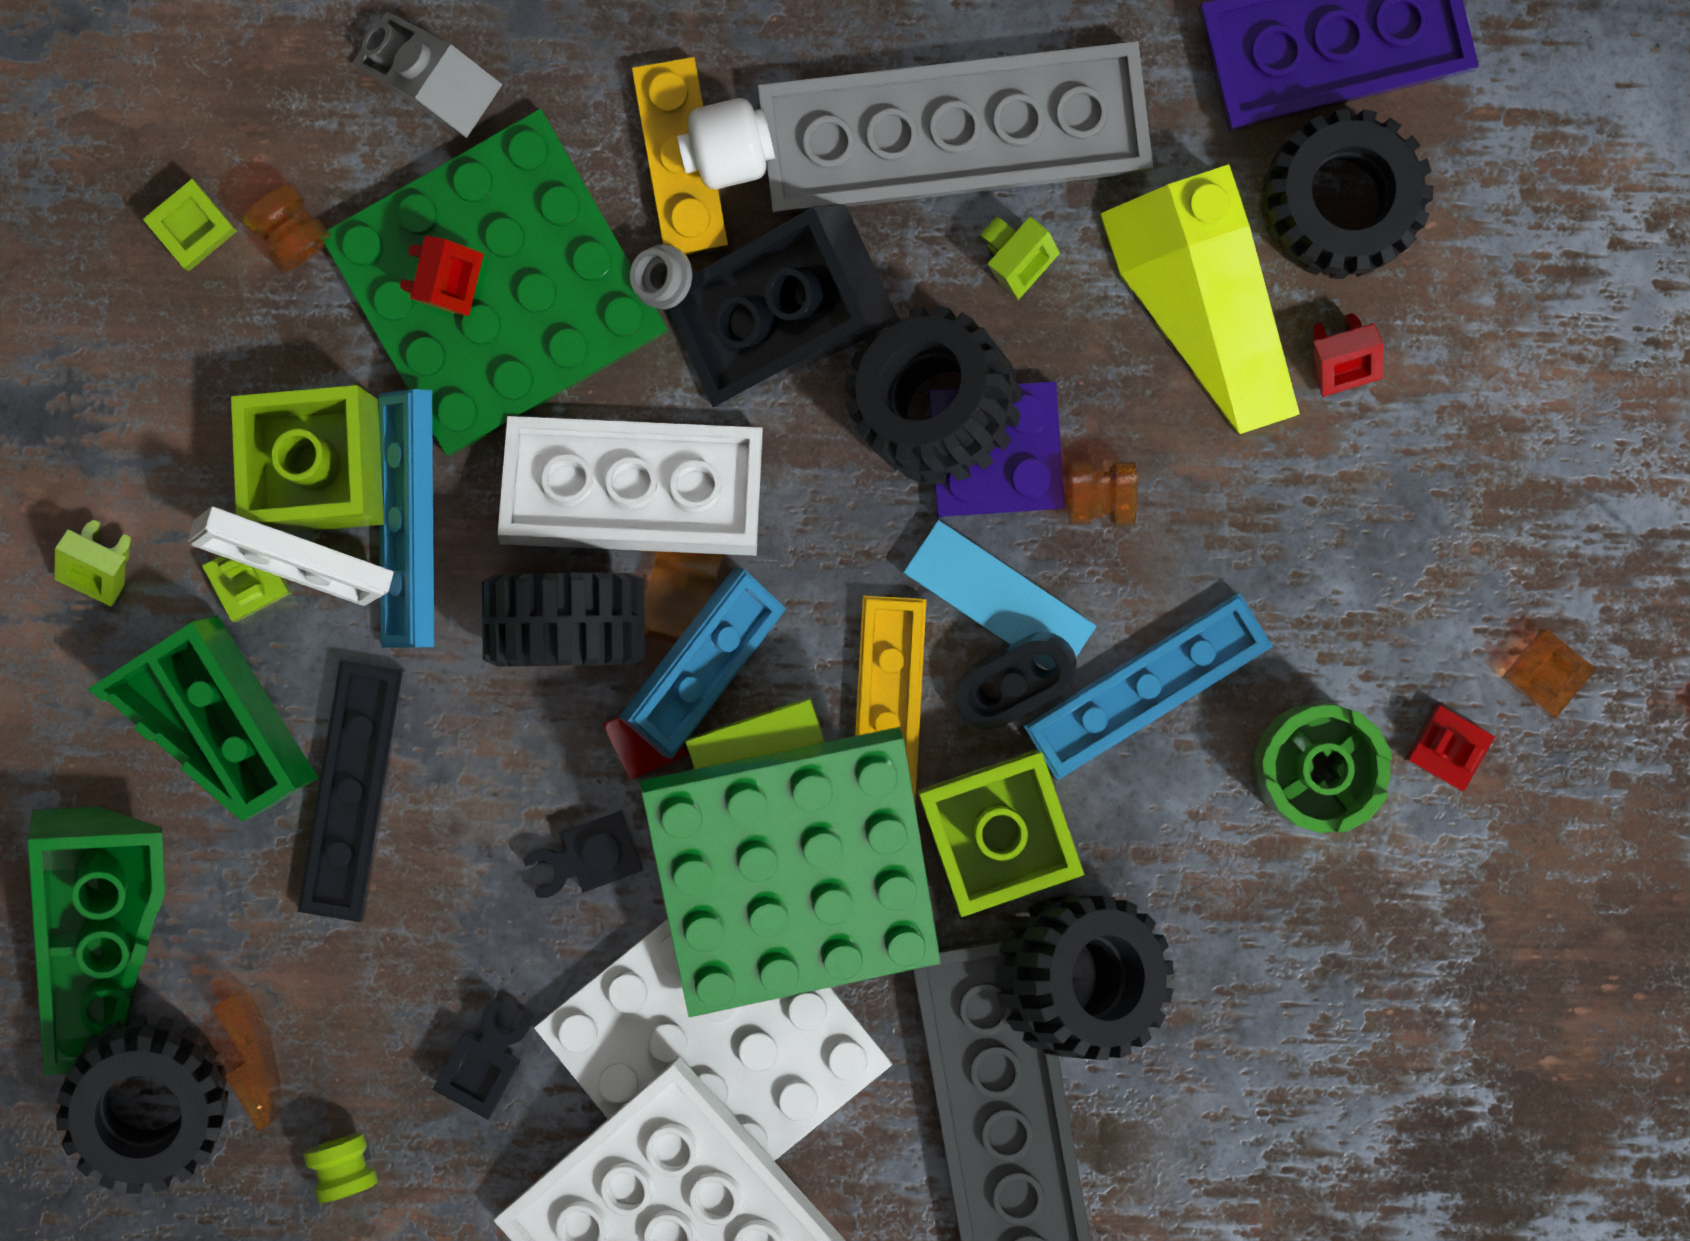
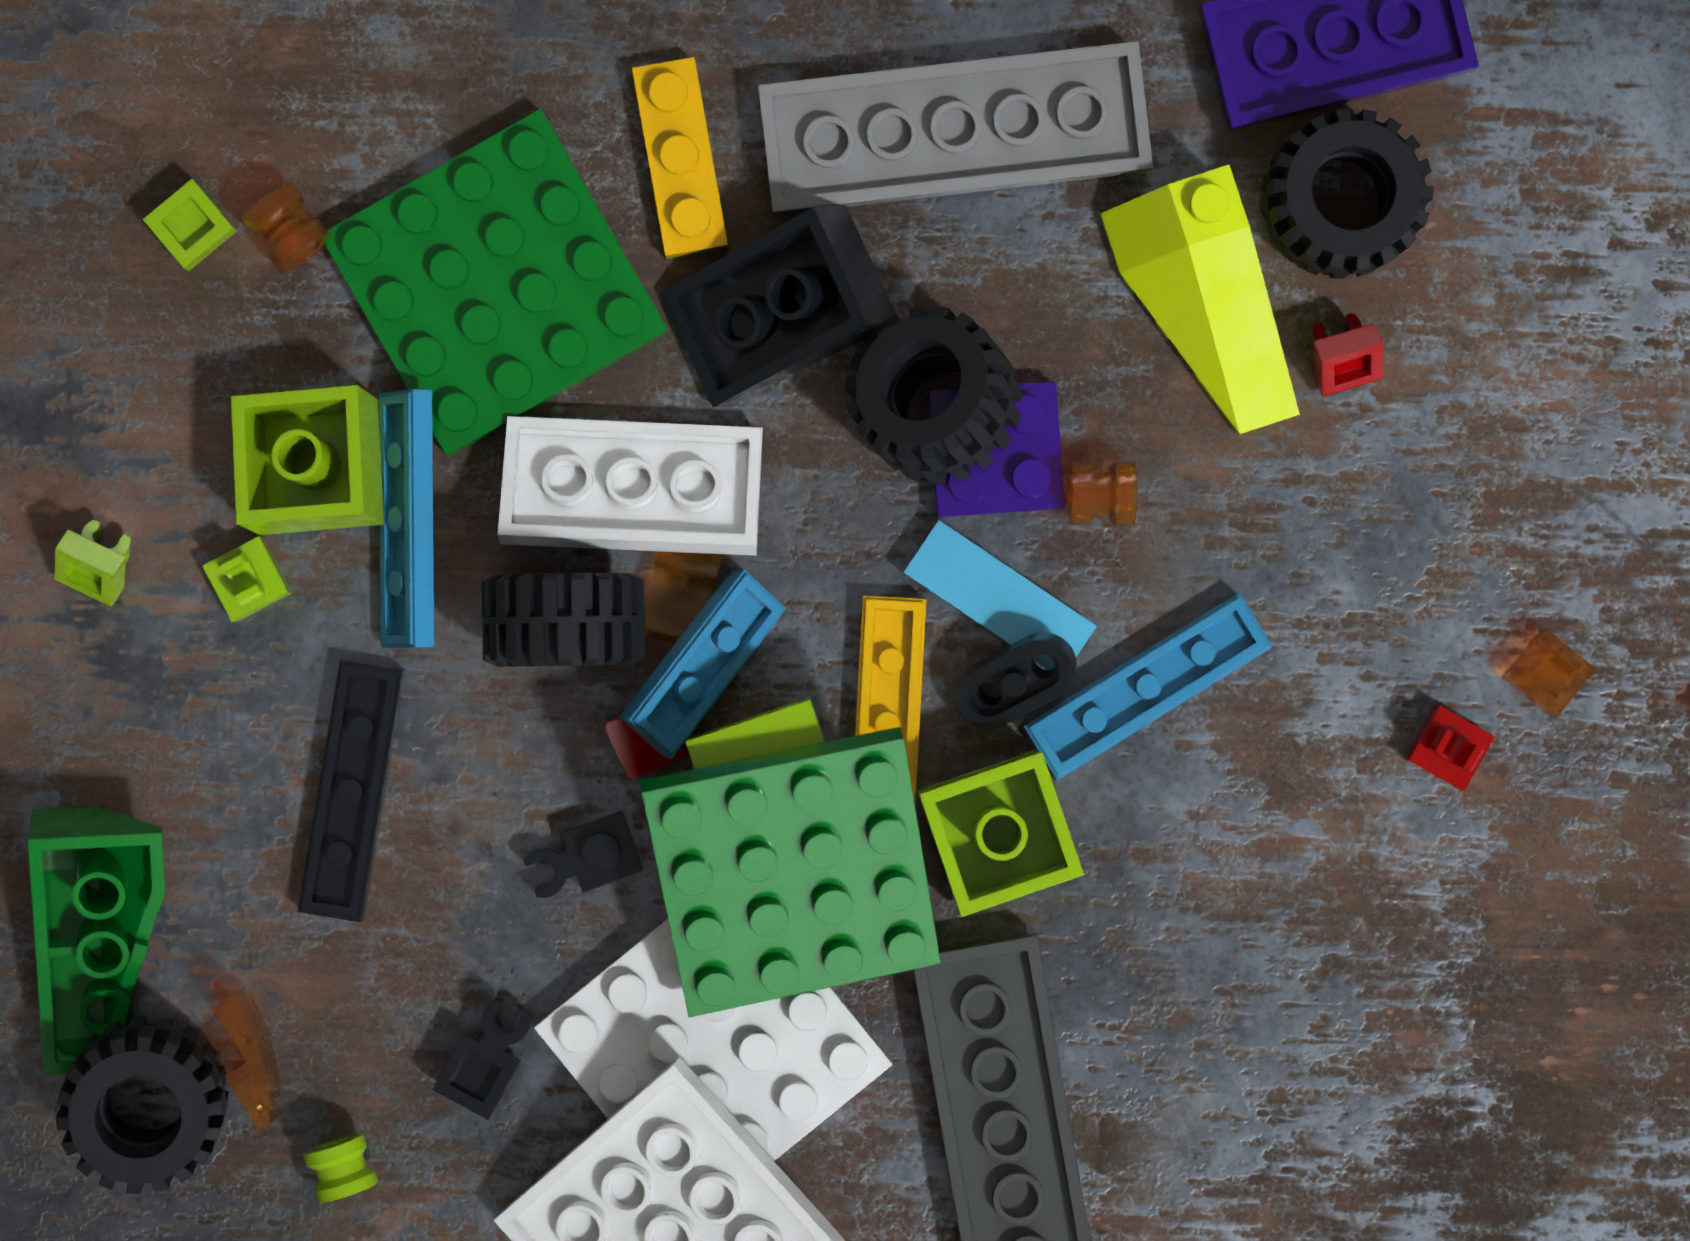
green wedge [88,615,318,822] -> none
white tile [187,506,394,606] -> none
light grey slope [352,12,502,138] -> none
red tile [400,235,484,316] -> none
light grey plate [630,244,692,309] -> none
white head [677,98,775,189] -> none
lime tile [980,216,1060,300] -> none
black tyre [995,896,1174,1060] -> none
bright green brick [1252,703,1392,833] -> none

